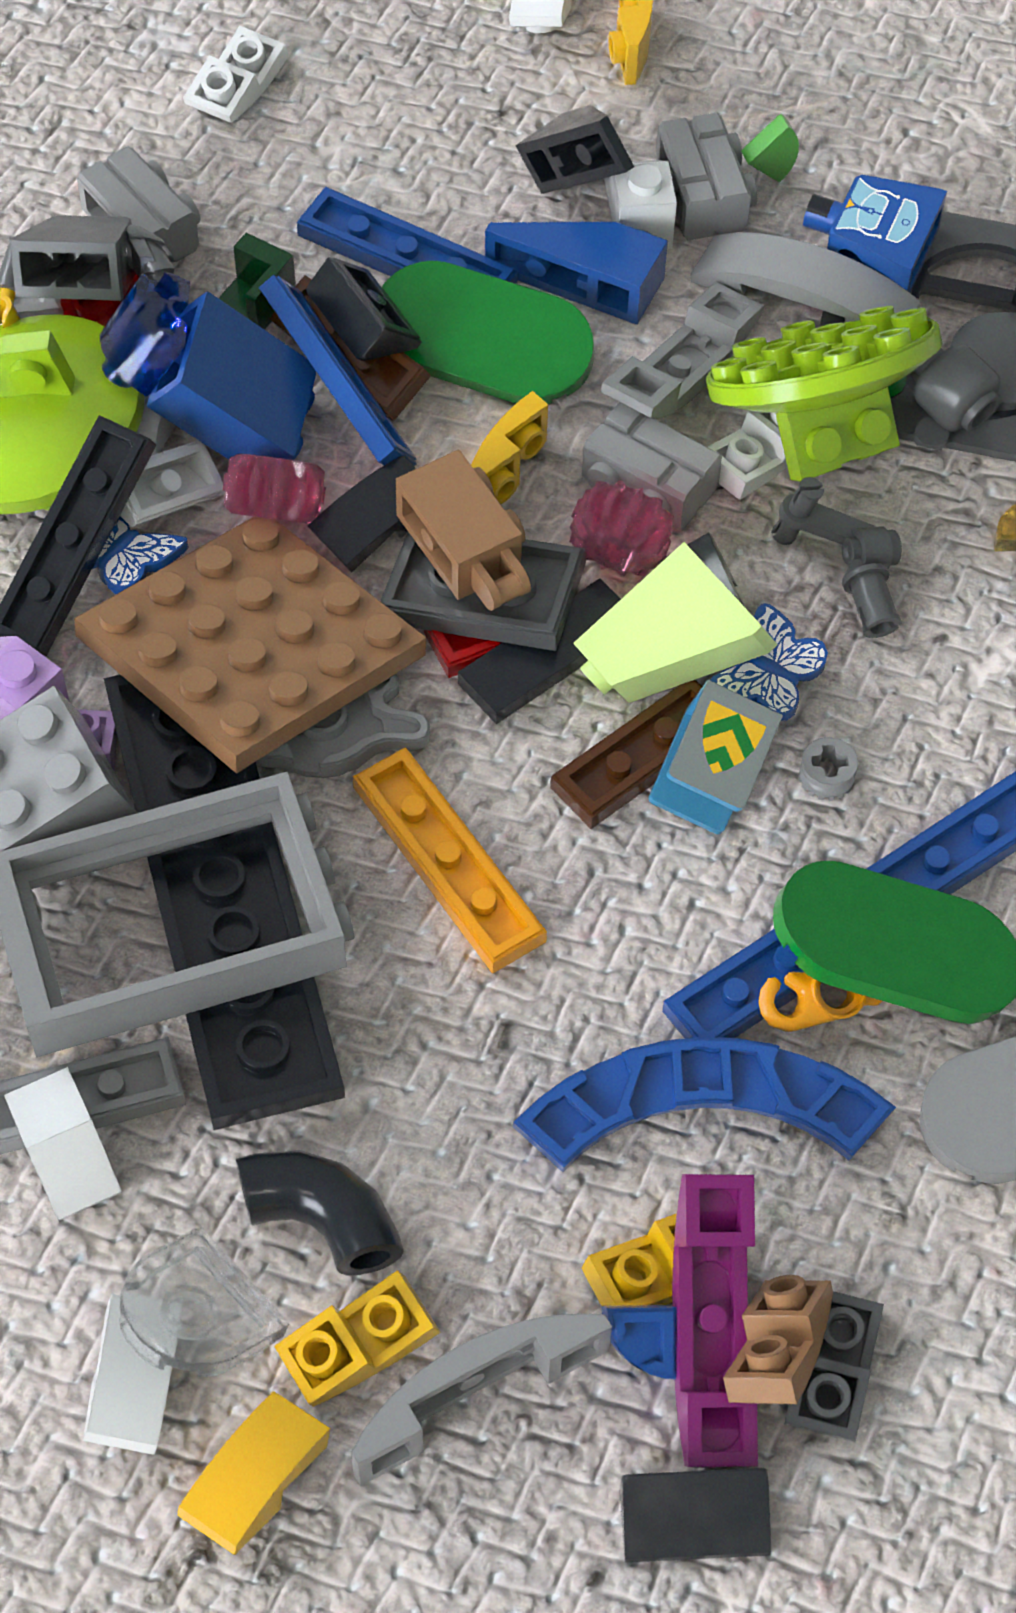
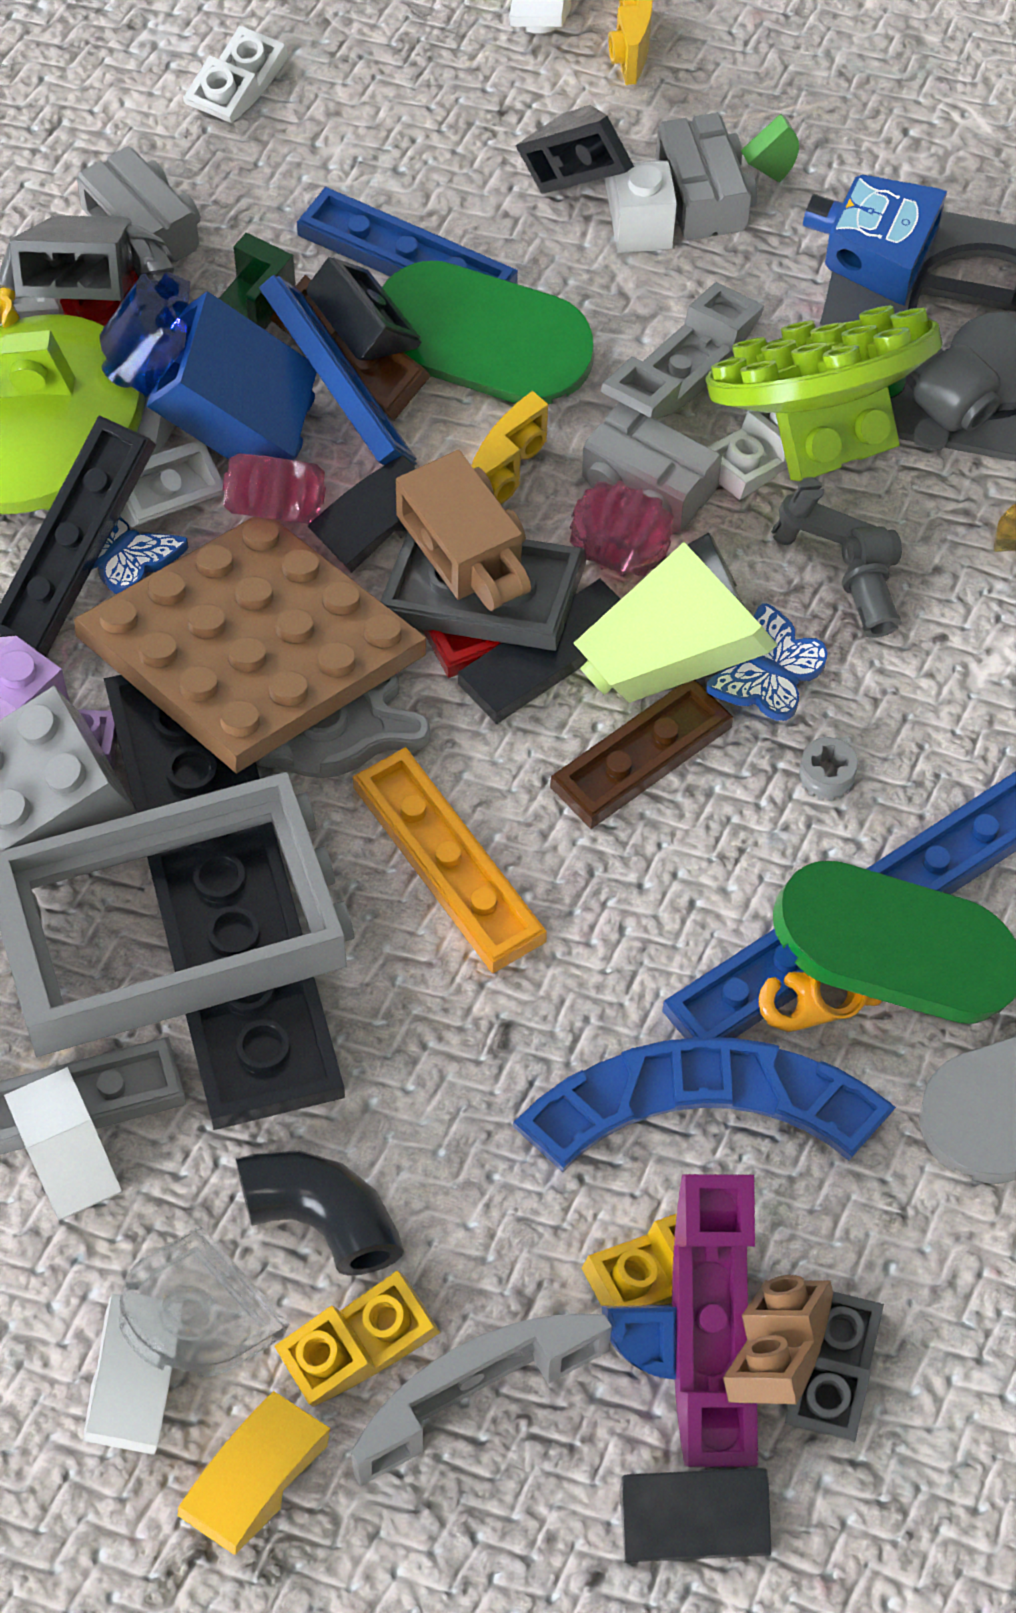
blue slope [485,222,668,325] -> none
piece [648,680,783,834] -> none
light grey slope [690,232,921,322] -> none

